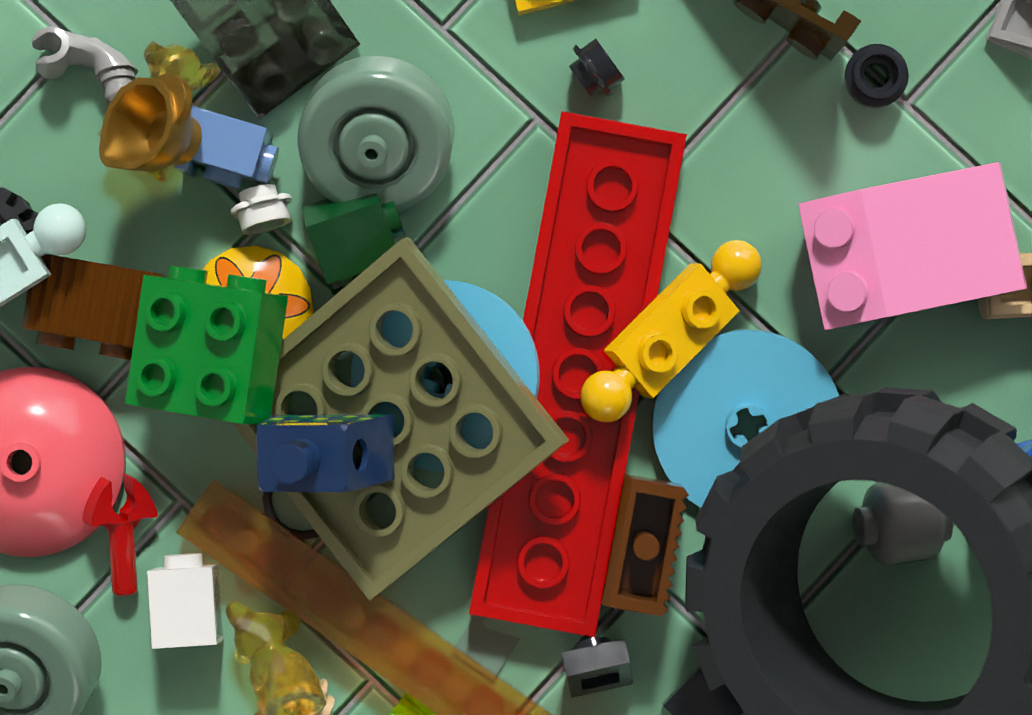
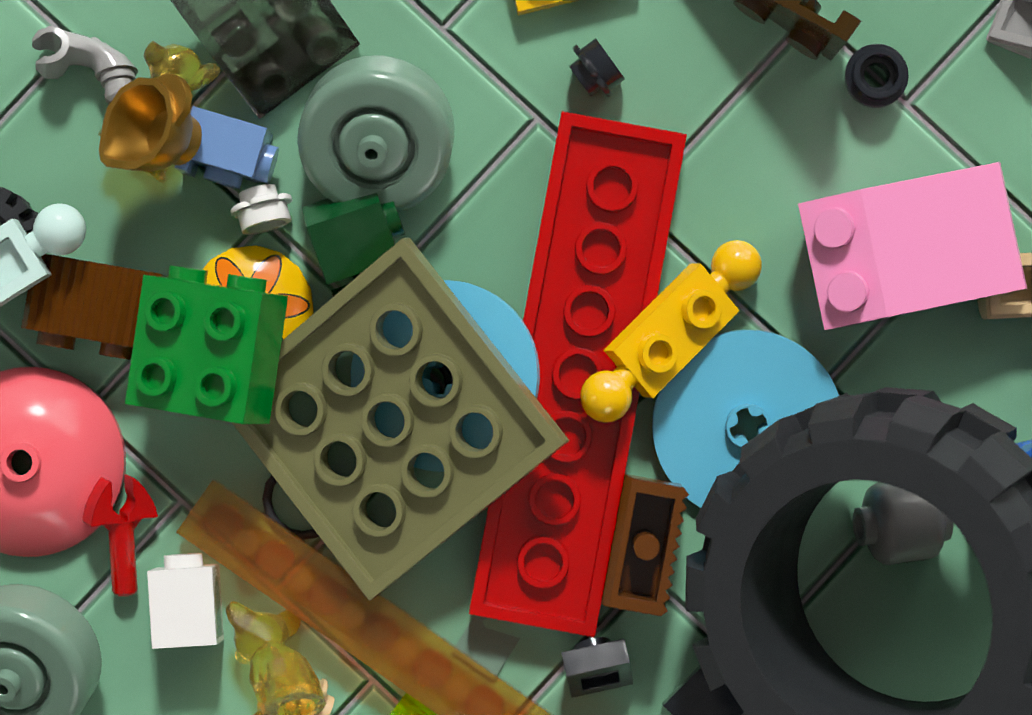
dark blue torso [256,414,395,492] -> none

